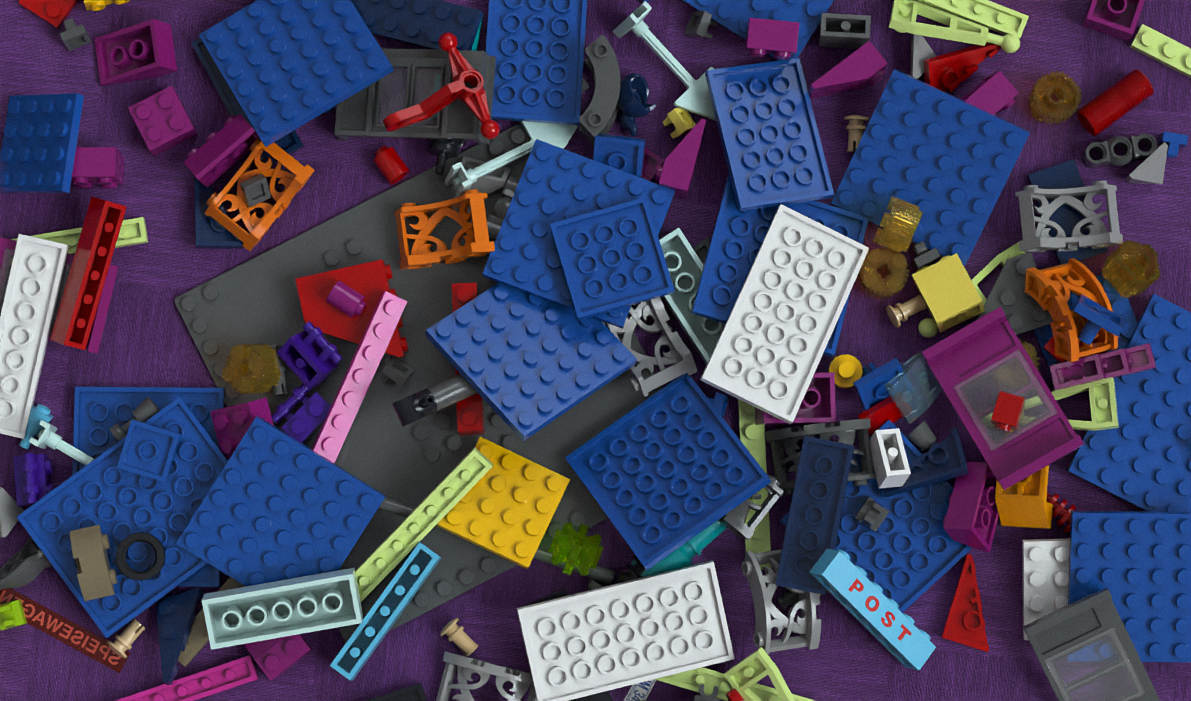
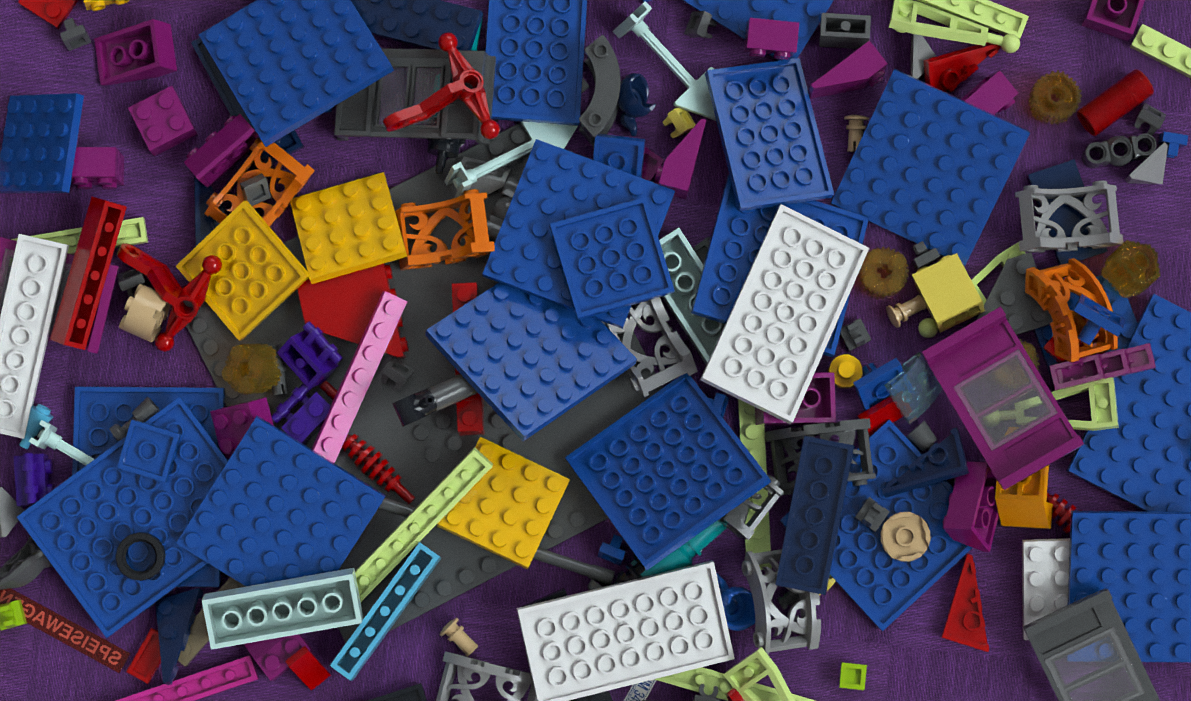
dark tan brick [70,525,118,601] -> none
tan pin [107,619,145,659] -> none
magenta brick [326,281,366,318] -> none
red brick [373,146,410,185] -> none
clear neon green gear [549,523,603,576] -> none
medium azure brick [809,549,936,671] -> none
white brick [869,428,911,489] -> none
clear yellow brick [873,196,923,253] -> none
red brick [991,391,1025,432] -> none
none -> red piece [117,243,222,352]
none -> dark grey tile [117,268,145,297]
none -> tan brick [119,284,171,342]
none -> red tile [126,628,161,684]
none -> yellow plate [176,200,310,341]
none -> red tile [285,646,331,691]
none -> yellow plate [290,172,407,284]
none -> red piece [320,380,416,505]
none -> blue tile [597,534,626,566]
none -> blue hair [716,573,755,631]
none -> lime tile [839,662,867,690]
none -> dark grey tile [840,318,871,352]
none -> tan tile [880,512,931,562]
none -> dark grey tile [1134,103,1166,135]

